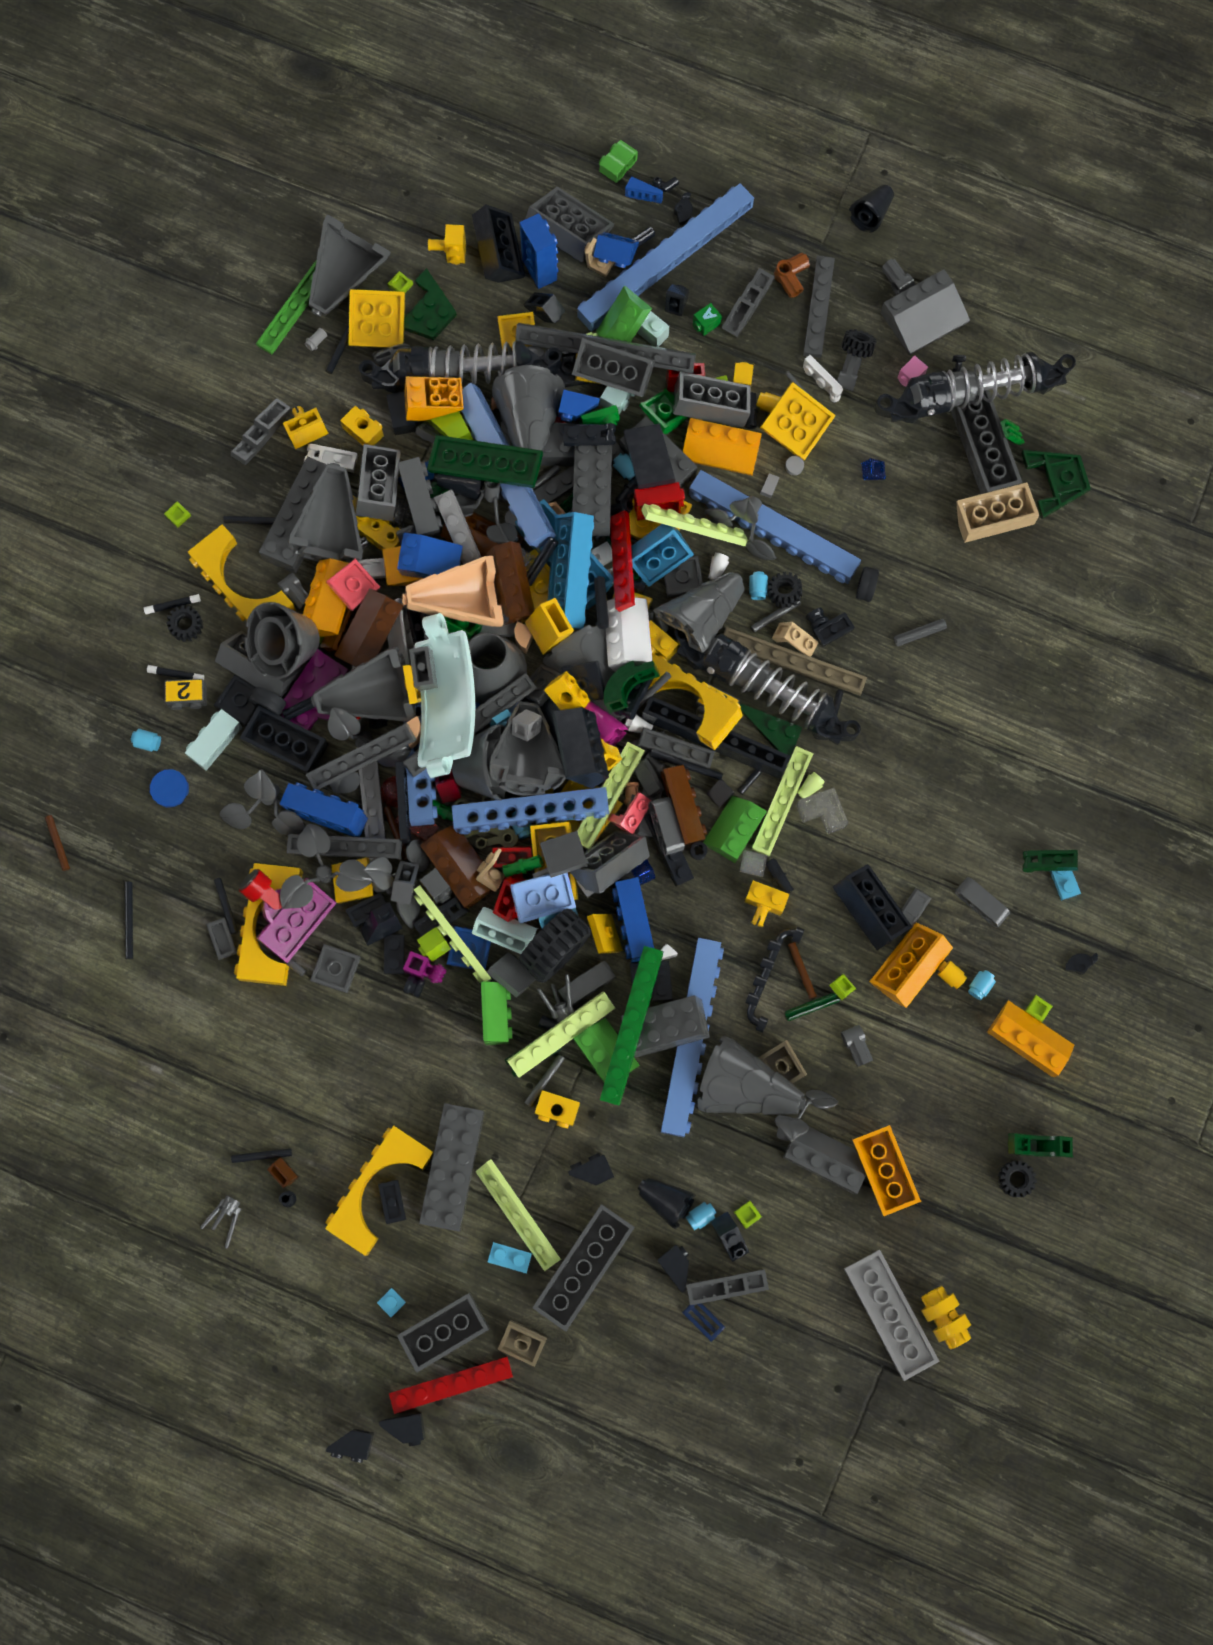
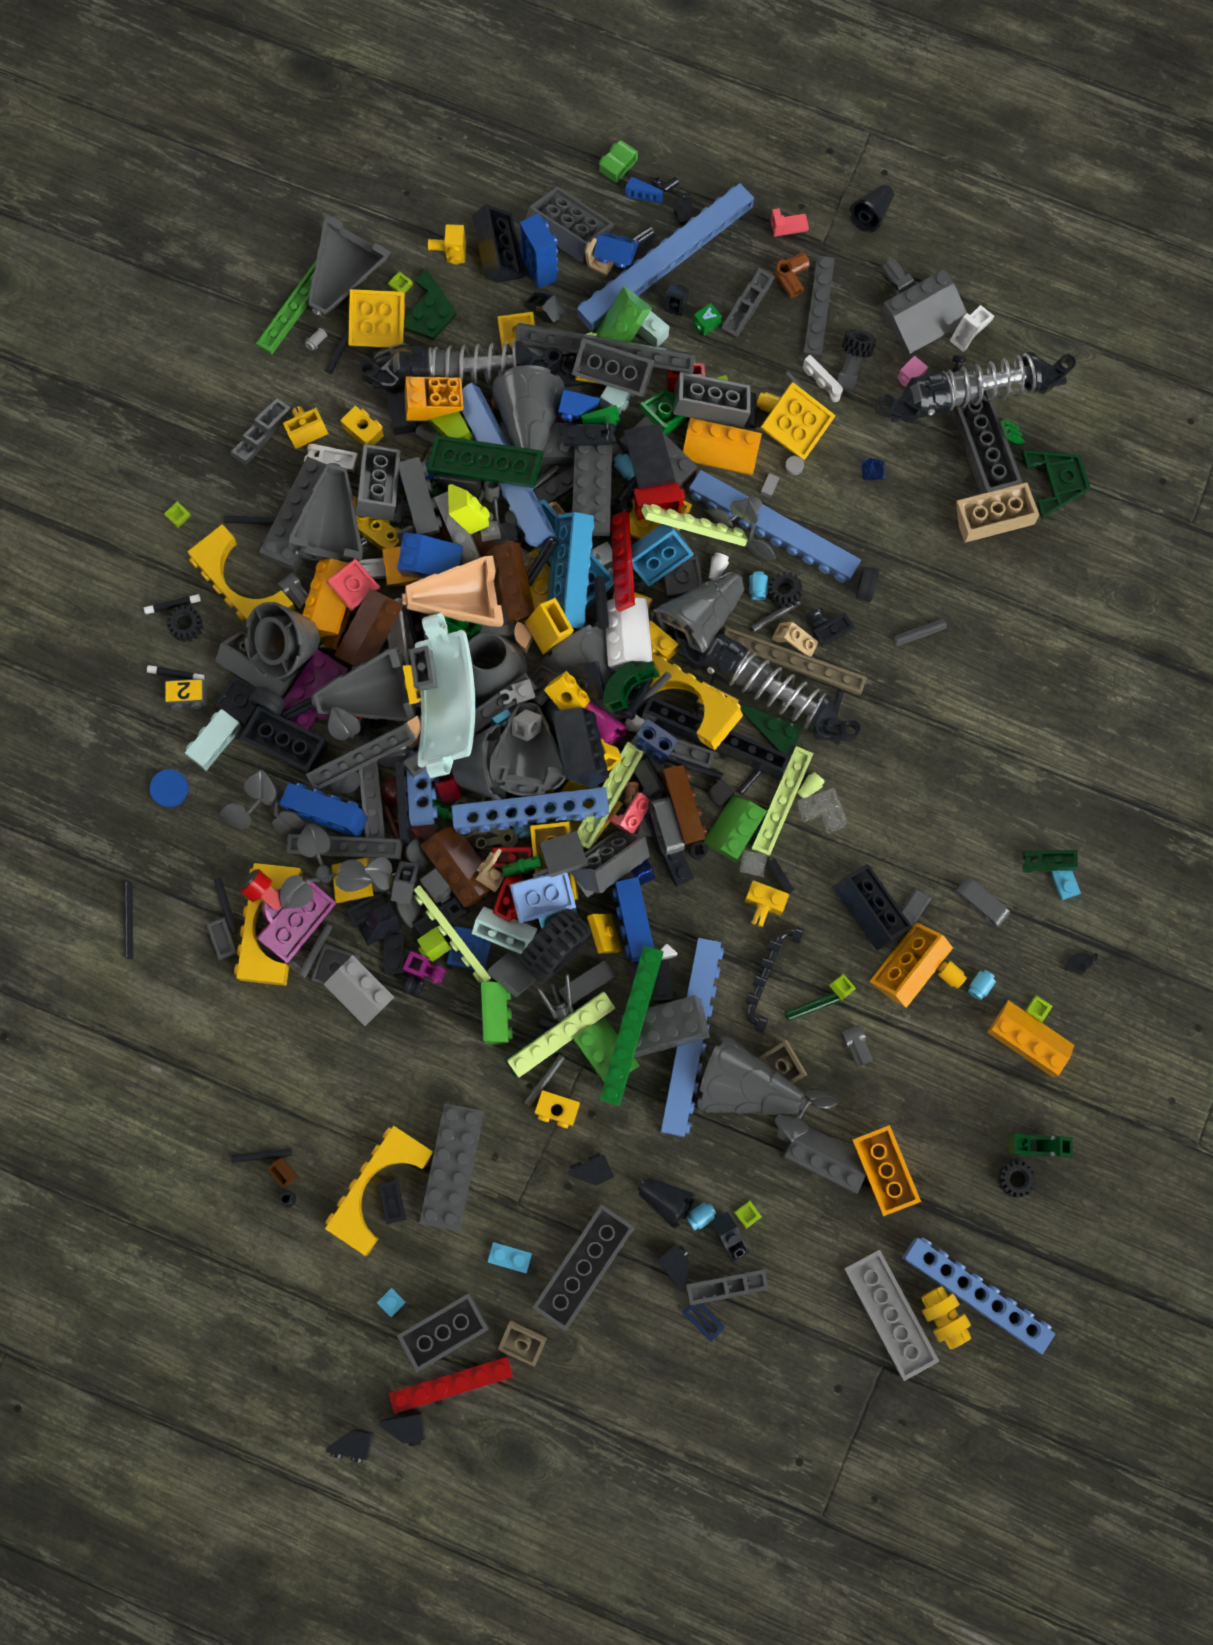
reddish brown bar [45,815,70,871] -> none
medium azure brick [131,729,161,752] -> none
dark grey plant [200,1195,241,1249] -> none
yellowish green plate [475,1159,561,1271] -> none
yellow brick [733,362,754,389] -> none
reddish brown bar [788,942,817,999] -> none
none -> dark grey bar [298,924,333,978]
none -> light grey slope [324,955,394,1026]
none -> neon yellow slope [448,484,490,535]
none -> light grey plate [480,512,501,542]
none -> light grey plate [499,679,535,705]
none -> dark blue brick [631,719,679,764]
none -> coral bracket [771,208,809,237]
none -> medium blue brick [902,1237,1055,1355]
none -> white bracket [950,305,994,352]

